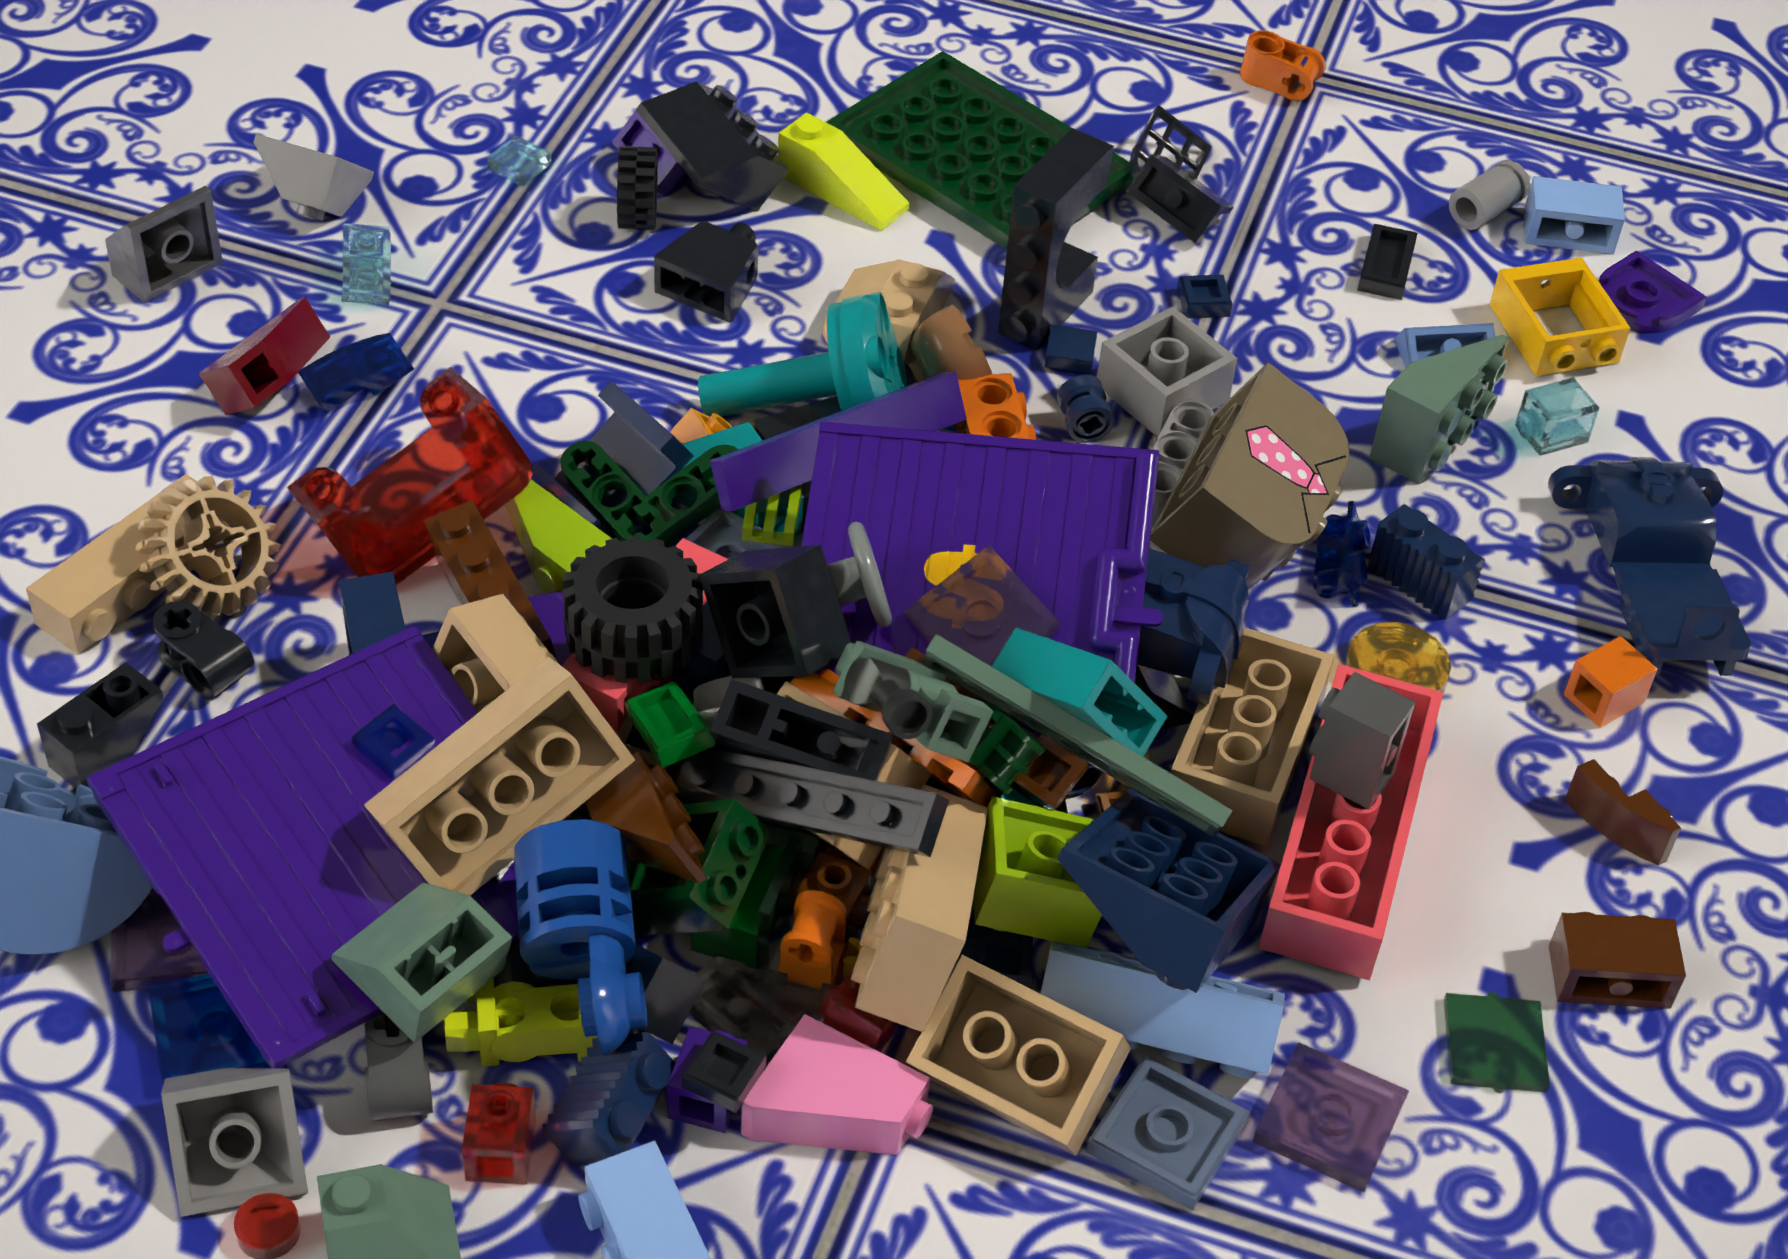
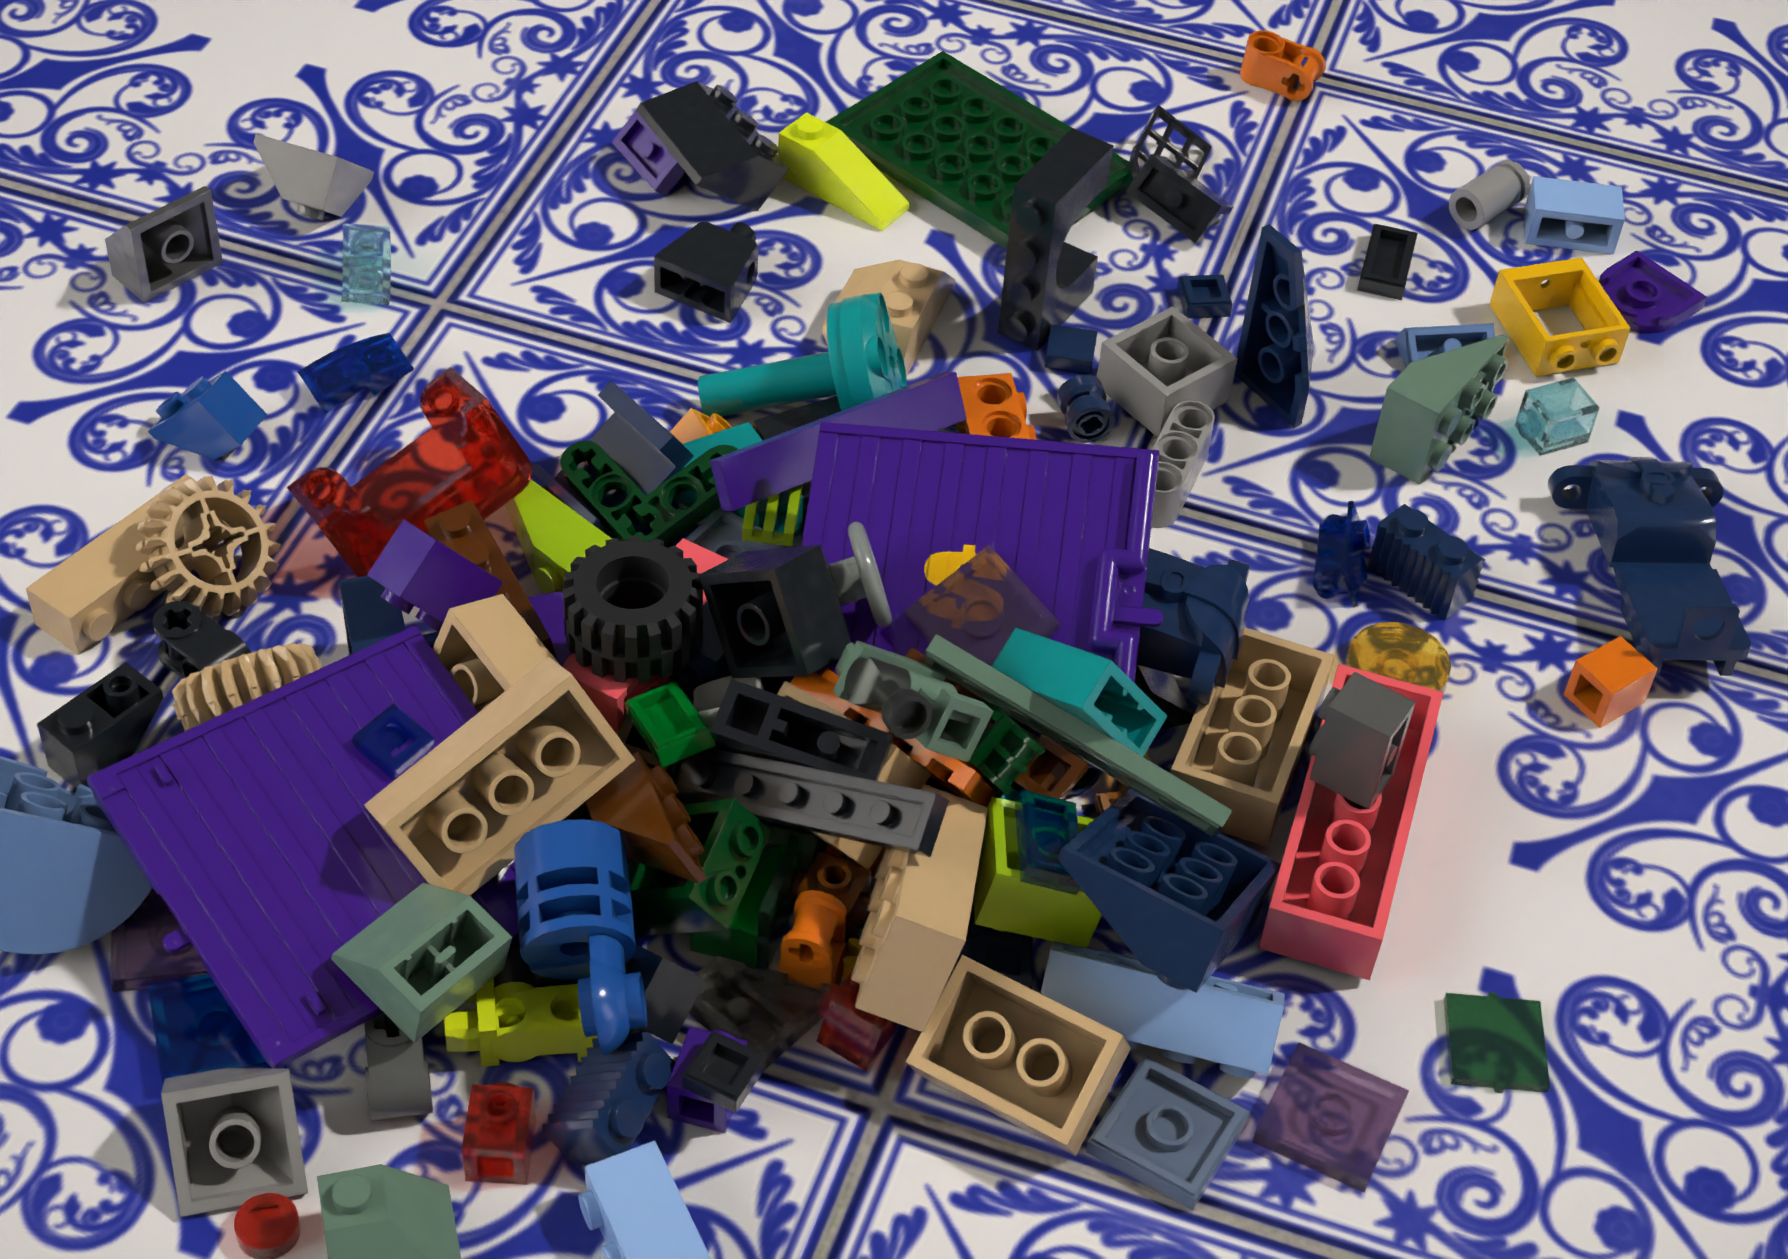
dark red slope [198,297,330,415] -> none
clear light blue tile [488,135,551,186] -> none
black tyre [617,146,658,230] -> none
bright pink slope [741,1014,933,1155] -> none
medium nougat cylinder [907,305,992,383] -> none
dark tan brick [1150,362,1349,590] -> none
reddish brown brick [1549,912,1686,1009] -> none
reddish brown slope [1565,759,1681,865] -> none
none -> blue slope [147,371,267,460]
none -> tan gear [172,643,323,731]
none -> dark purple brick [367,519,503,632]
none -> tile [1015,790,1080,895]
none -> dark blue wedge [1234,224,1314,428]

